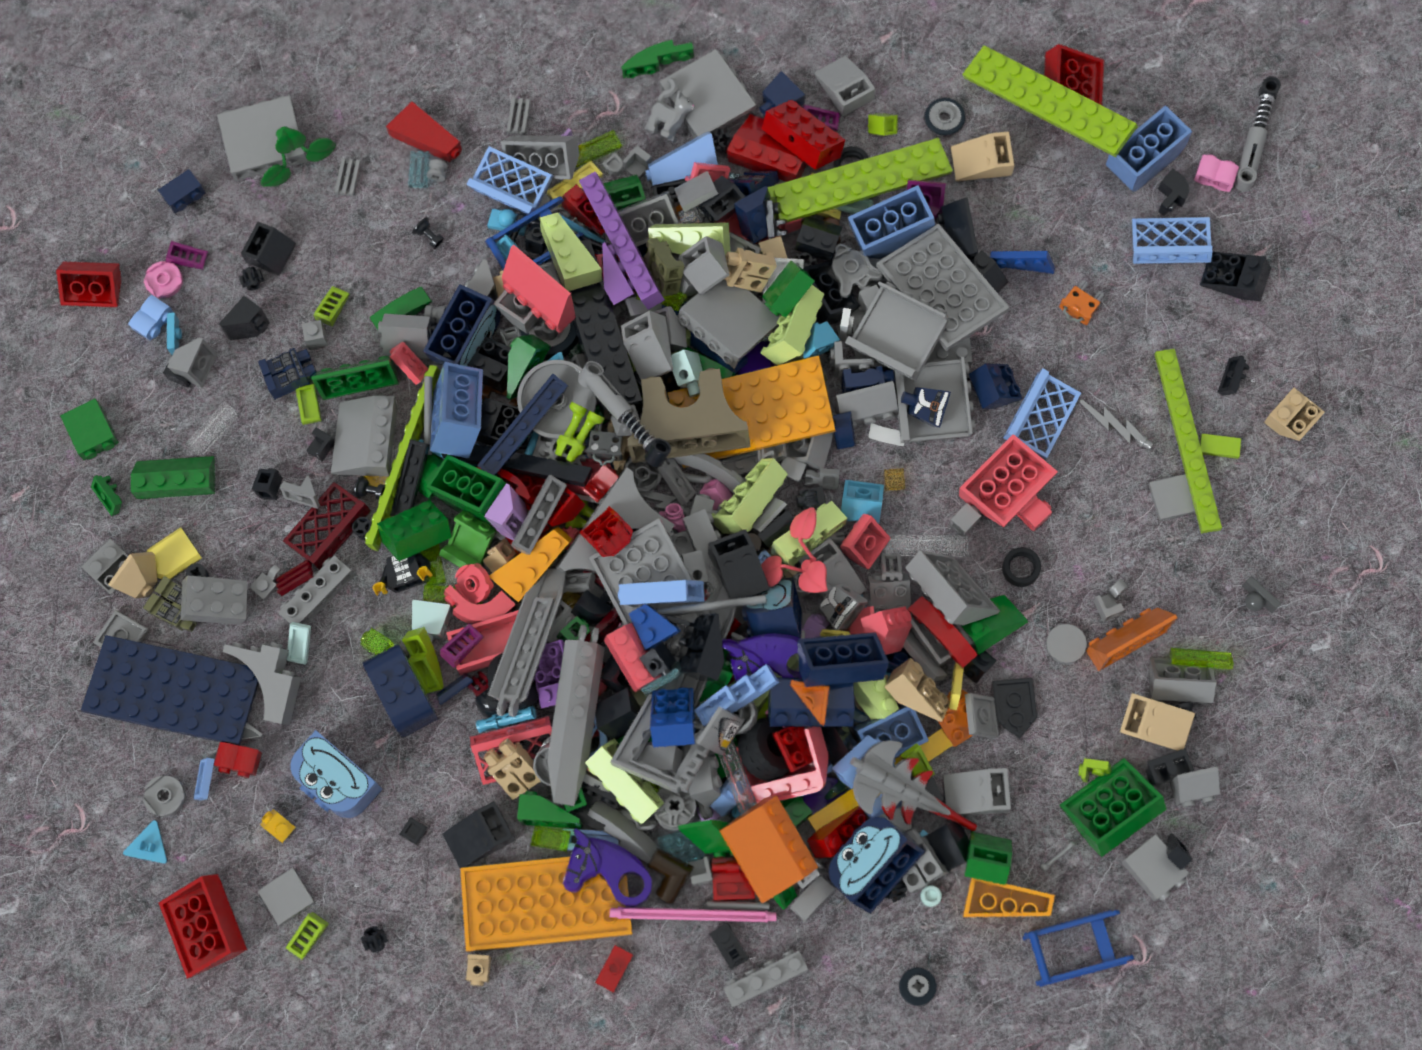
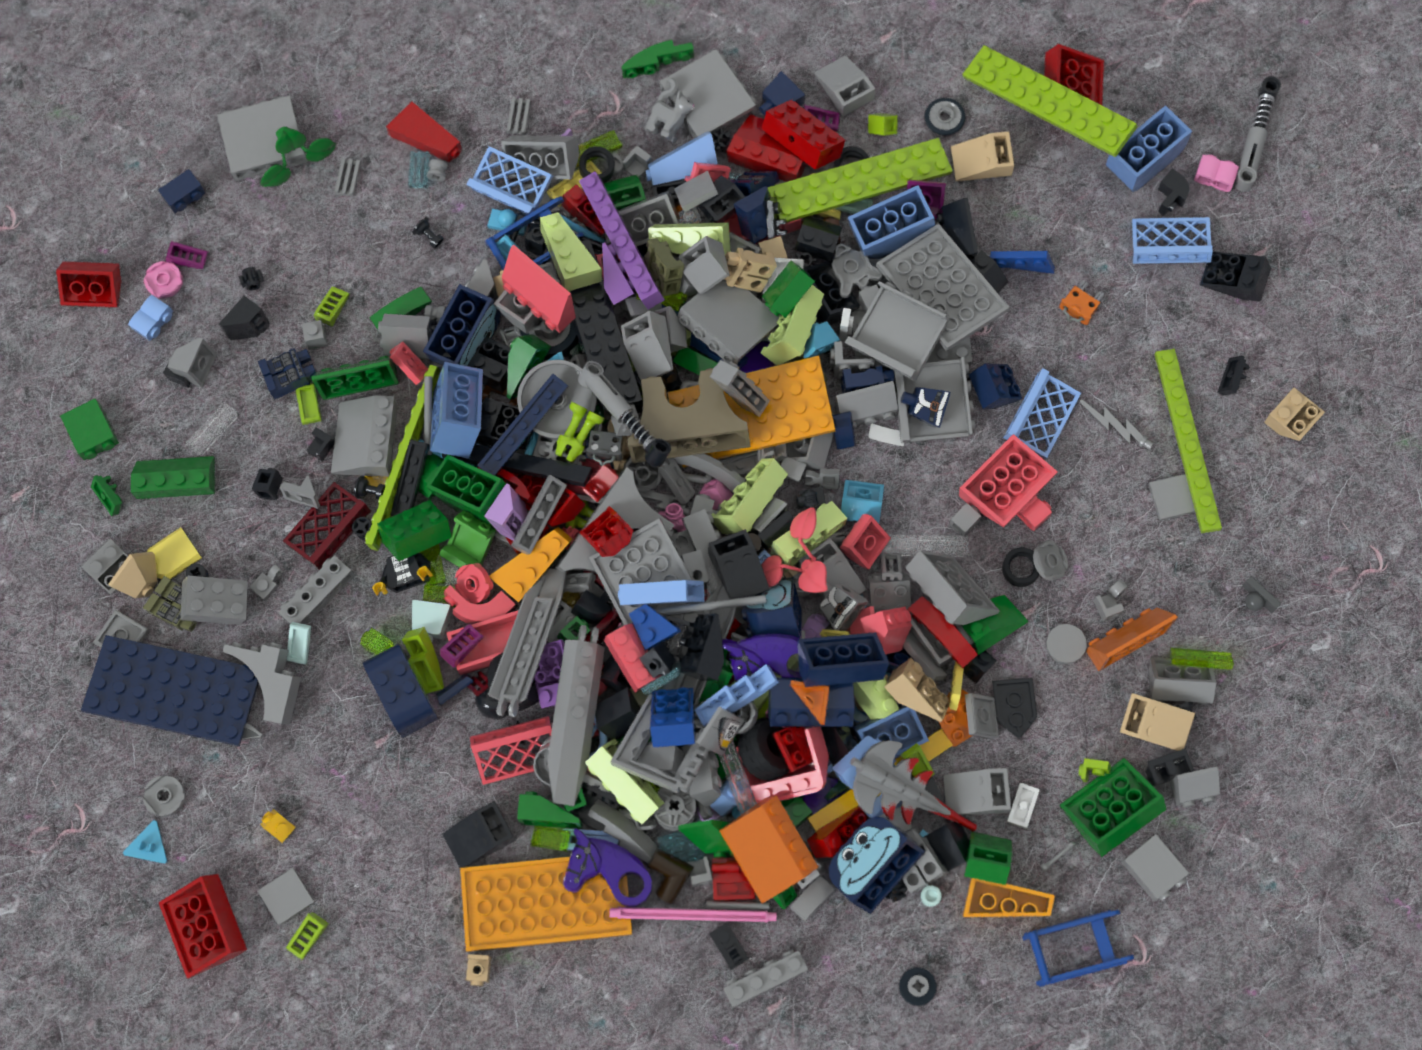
medium azure plate [167,313,182,355] -> none
light blue tile [194,758,214,801] -> none
red brick [213,742,262,778] -> none
black slope [241,221,296,276] -> none
dark red tile [276,560,313,596] -> none
brick [290,730,382,818] -> none
black gear [360,926,388,953] -> none
black tile [399,817,428,846] -> none
medium azure pin [476,706,537,733] -> none
tan brick [482,538,516,573] -> none
tan hips [484,738,541,800] -> none
red plate [595,945,633,993] -> none
light aqua torso [671,350,703,397] -> none
clear yellow tile [884,468,905,491] -> none
black slope [1167,833,1192,870] -> none
lime tile [1200,433,1241,459] -> none
none -> black tyre [579,146,615,183]
none -> light grey brick [710,360,770,417]
none -> white plate [1007,783,1040,829]
none -> light grey tile [1033,541,1068,581]

